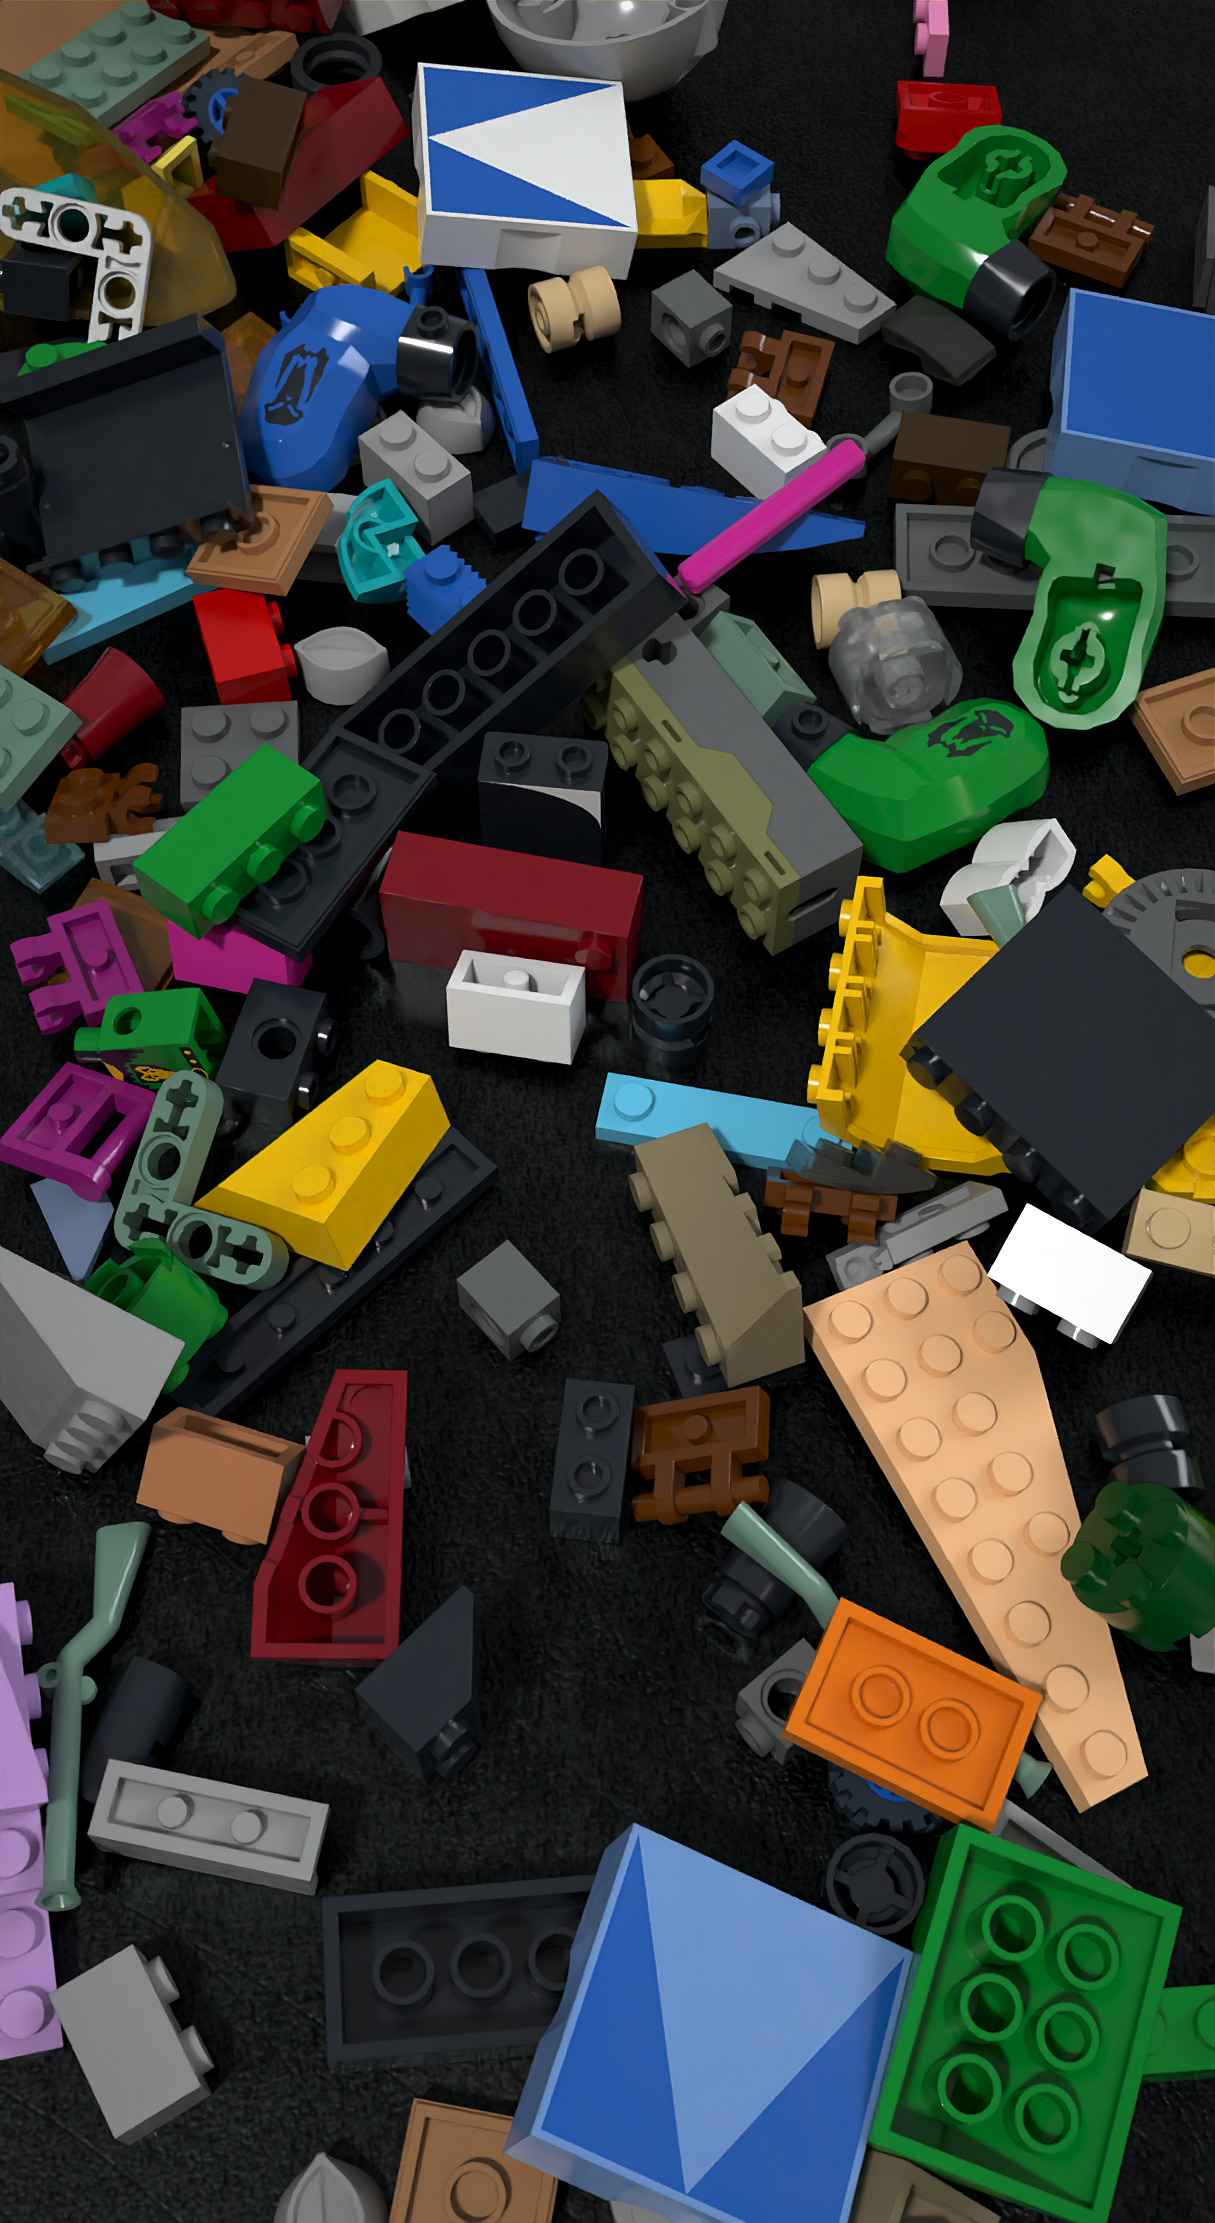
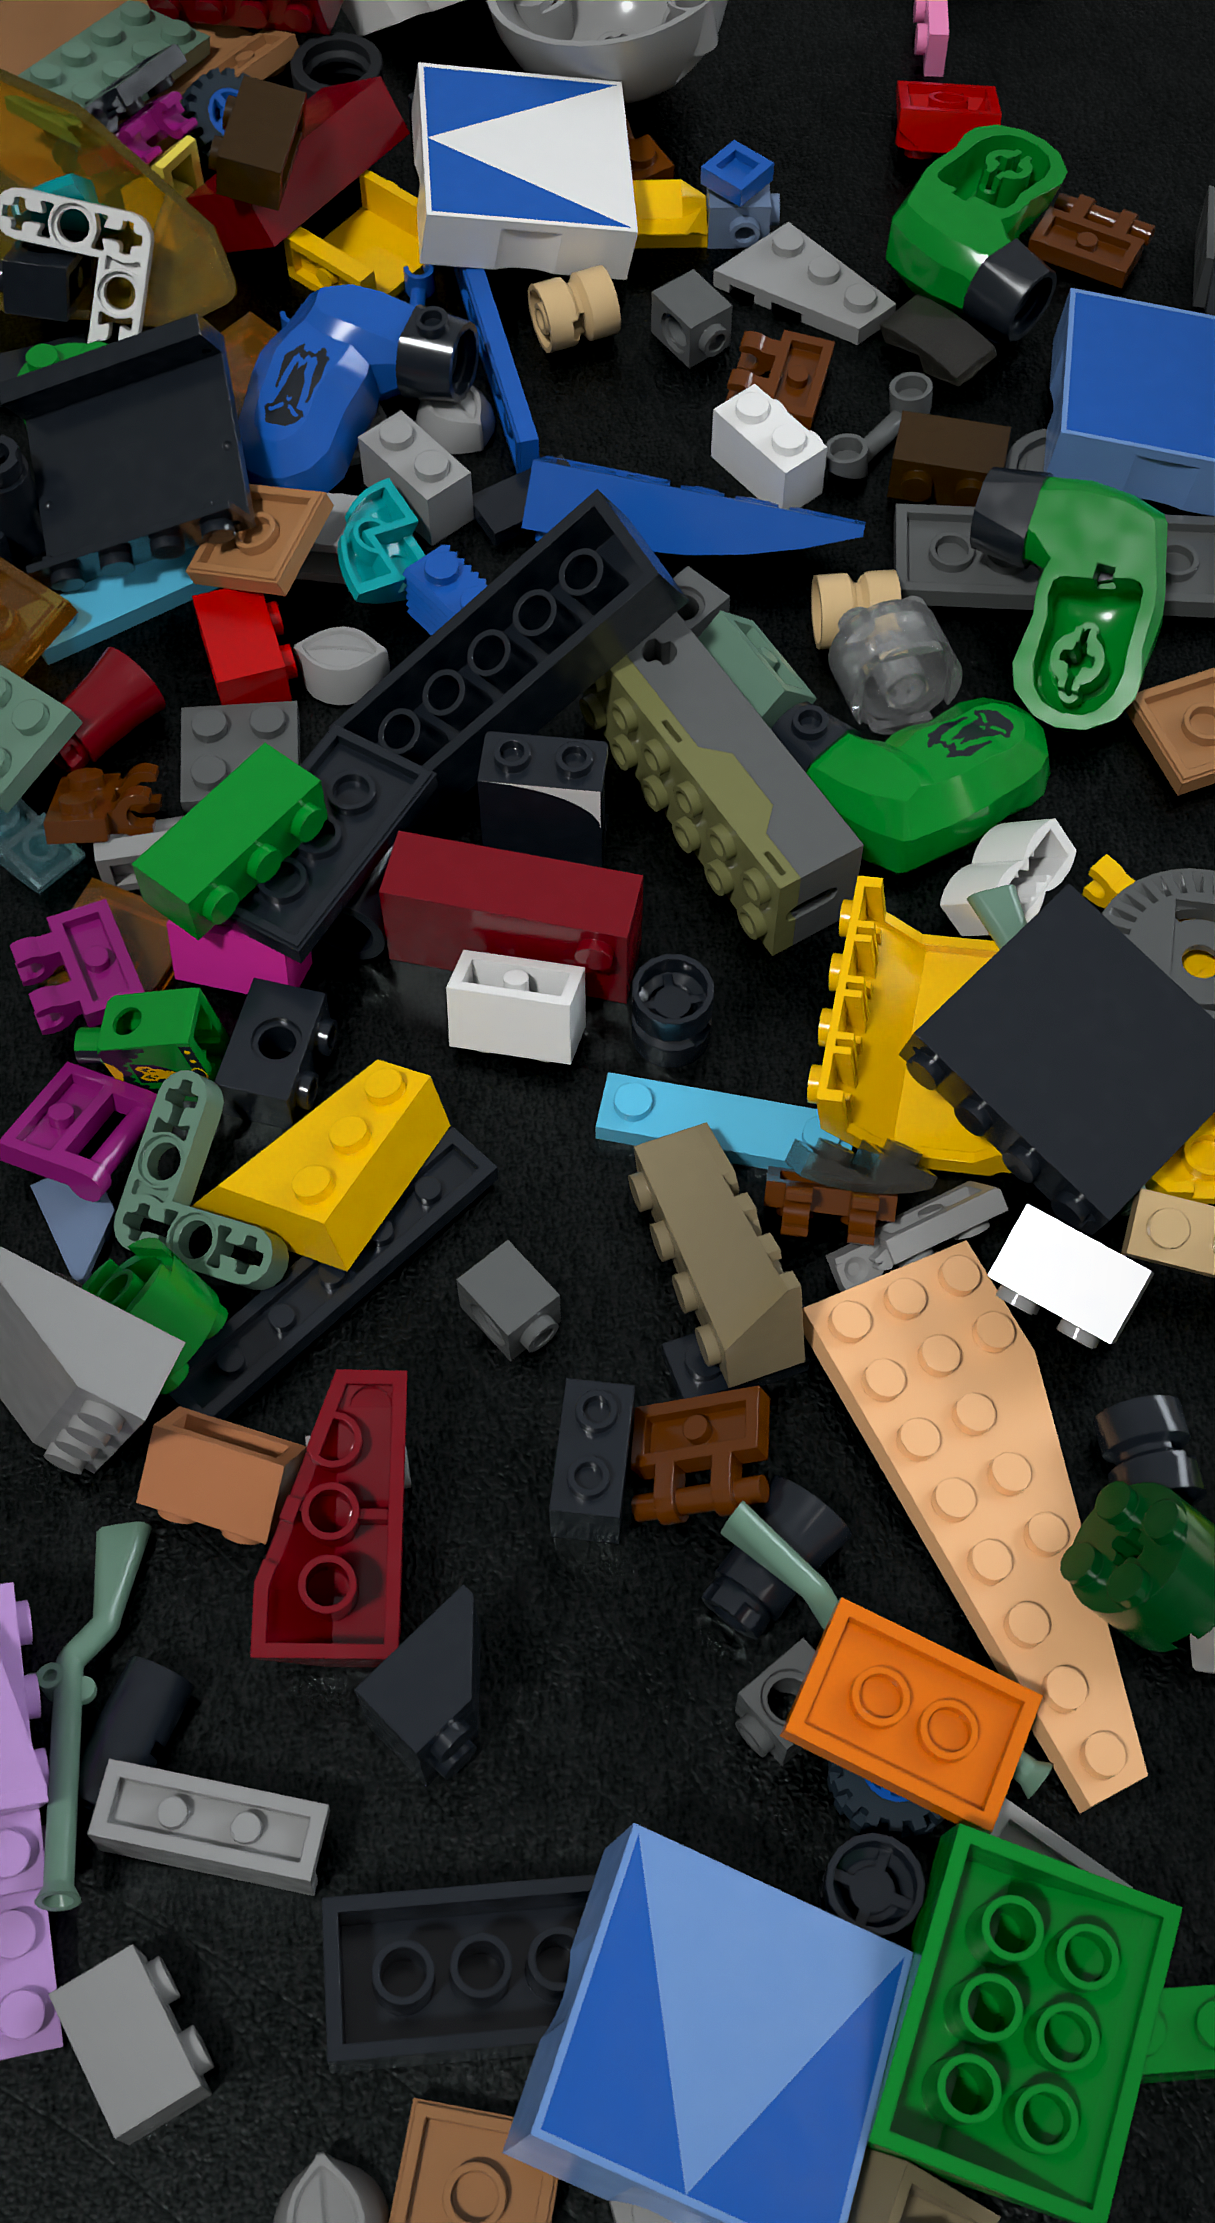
dark pink axle [677,440,866,594] -> none
none -> black hinge [71,43,187,145]

